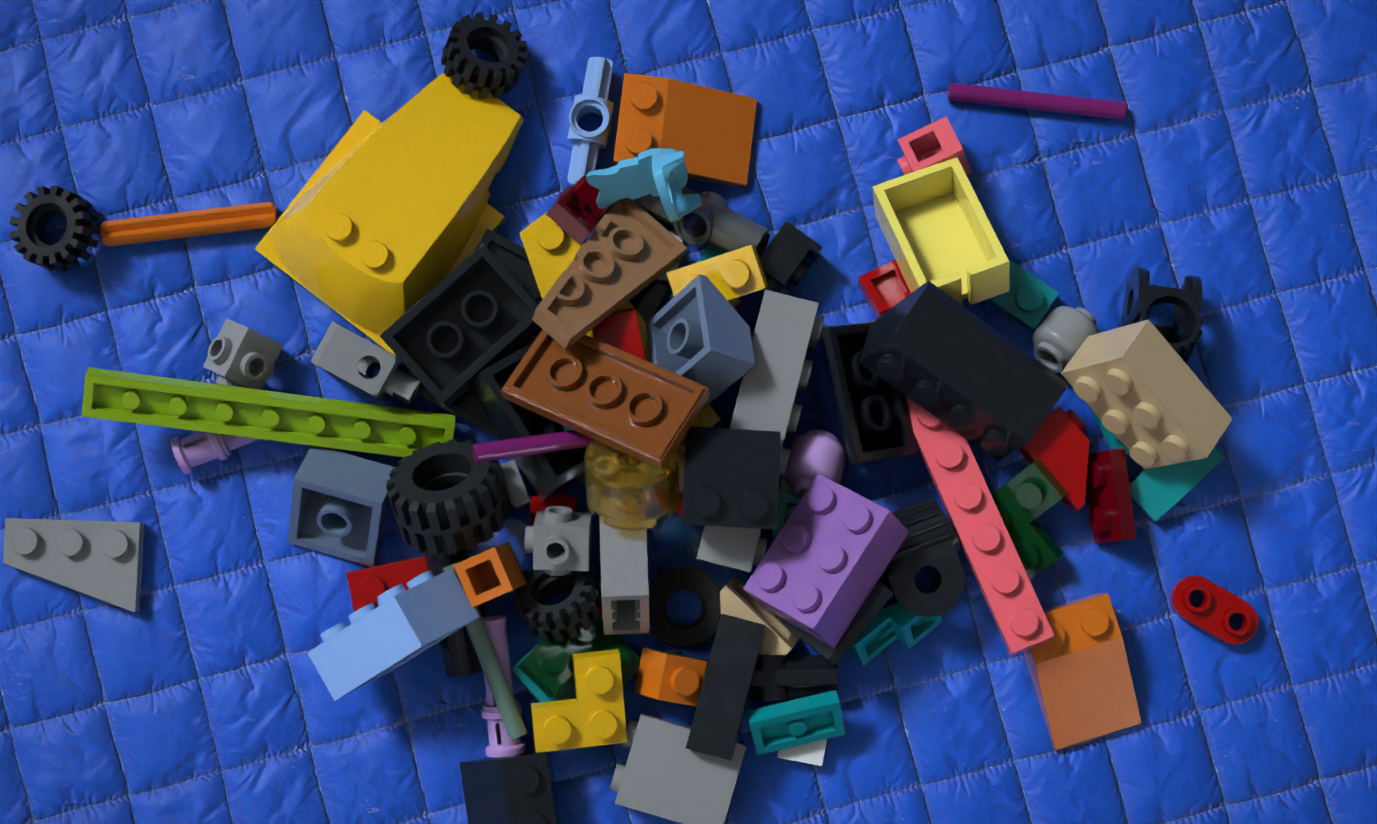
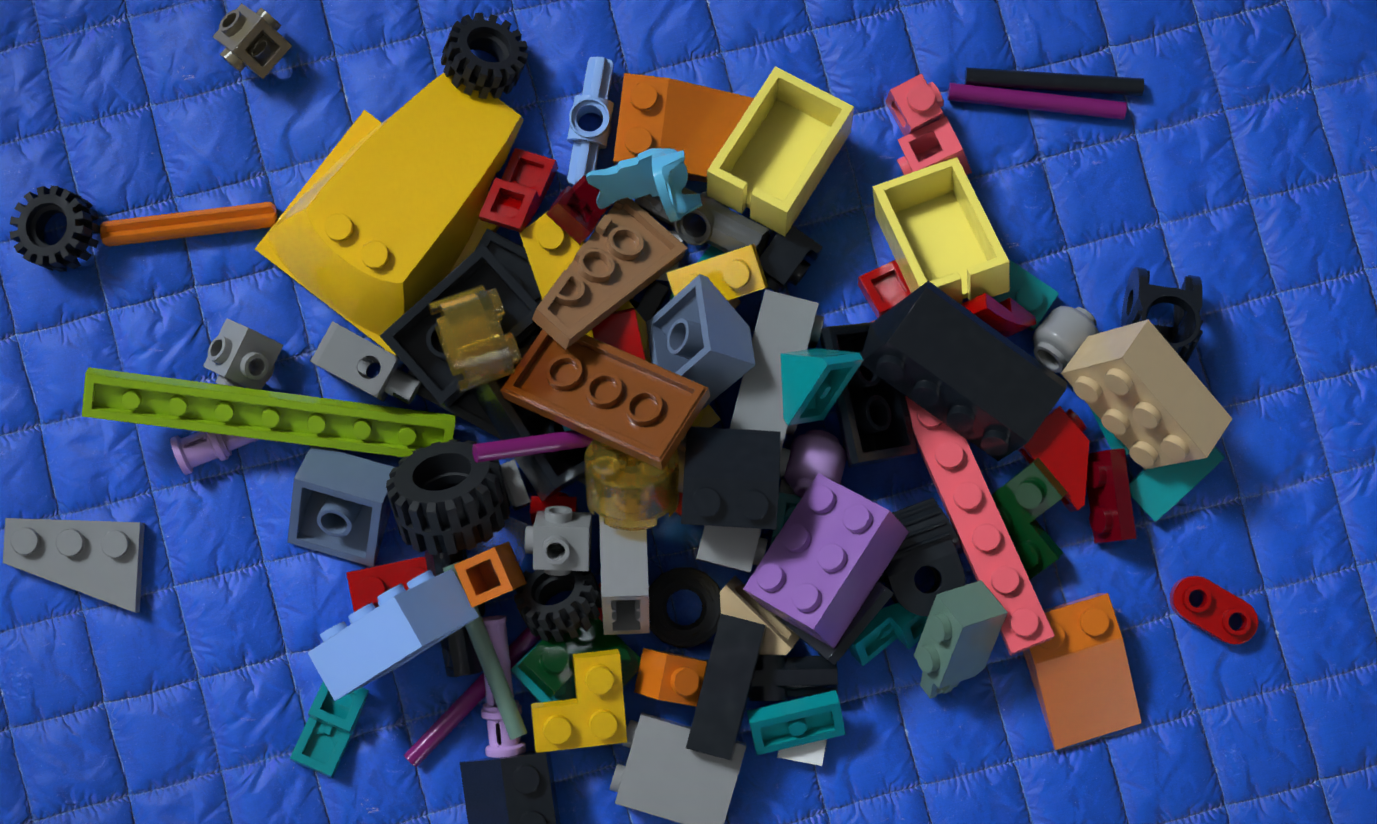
none -> dark tan brick [212,3,292,79]
none -> teal slope [290,681,369,779]
none -> magenta bar [404,627,541,767]
none -> clear yellow brick [428,285,521,392]
none -> red slope [478,148,558,233]
none -> light yellow piece [707,66,854,236]
none -> teal slope [780,348,864,426]
none -> coral brick [885,73,945,136]
none -> sand green hinge [914,580,1008,698]
none -> red slope [961,293,1036,338]
none -> black bar [965,67,1144,96]

